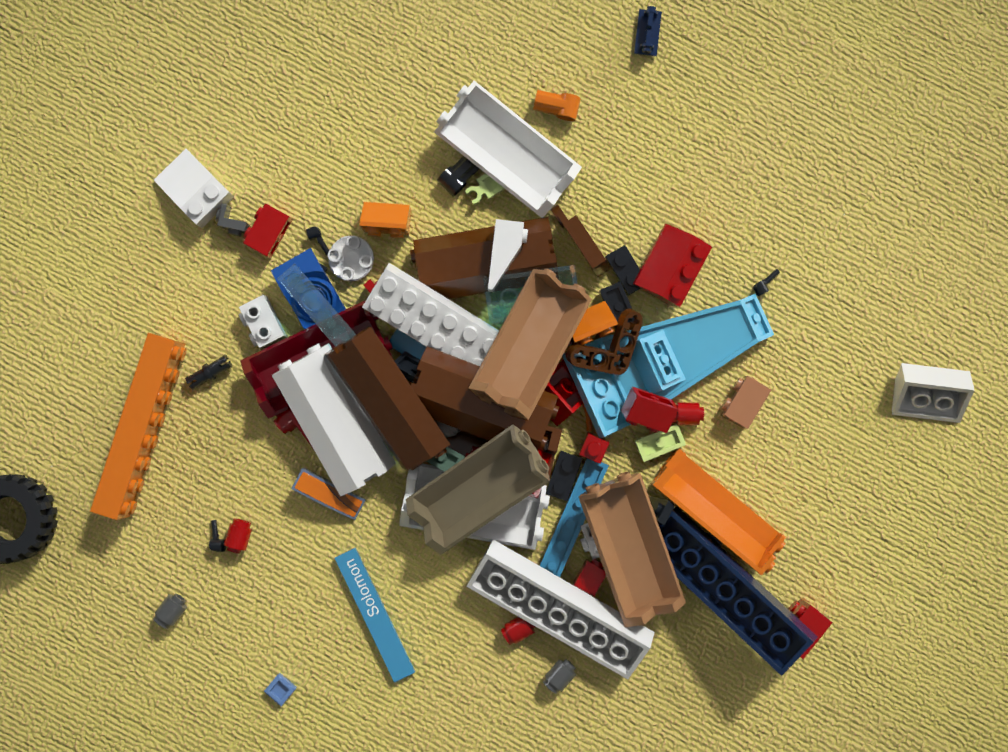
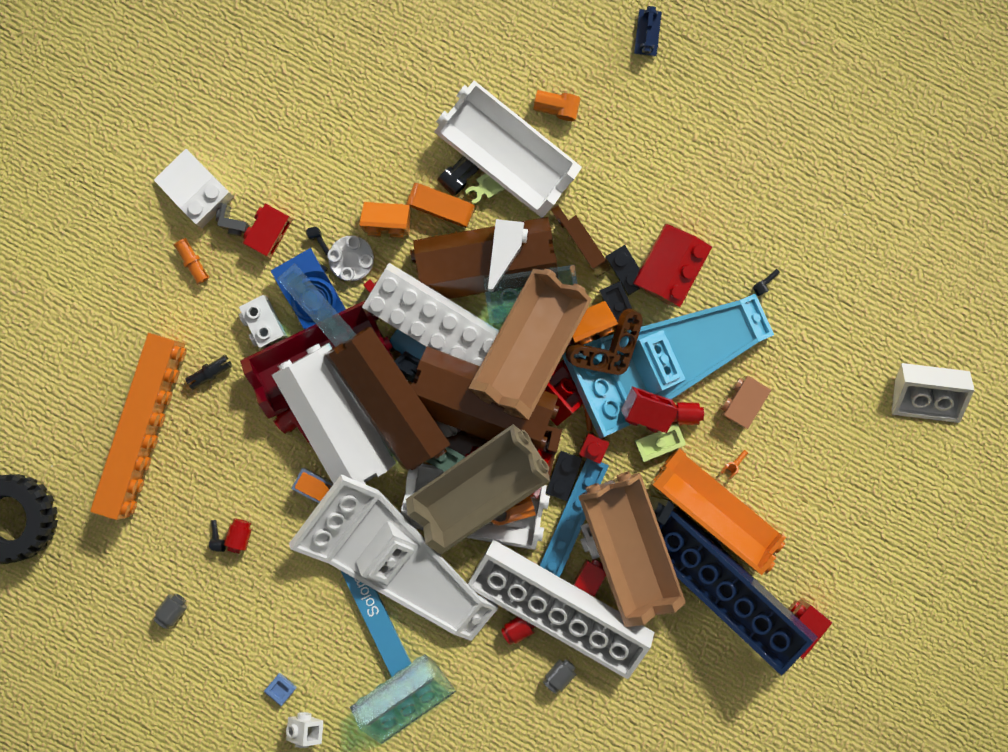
none -> orange pin [173,238,210,285]
none -> white brick [286,712,323,748]
none -> white wing [289,474,498,641]
none -> clear light blue slope [350,654,456,744]
none -> orange beam [406,183,475,228]
none -> orange piece [491,496,536,526]
none -> orange hand [721,450,748,479]

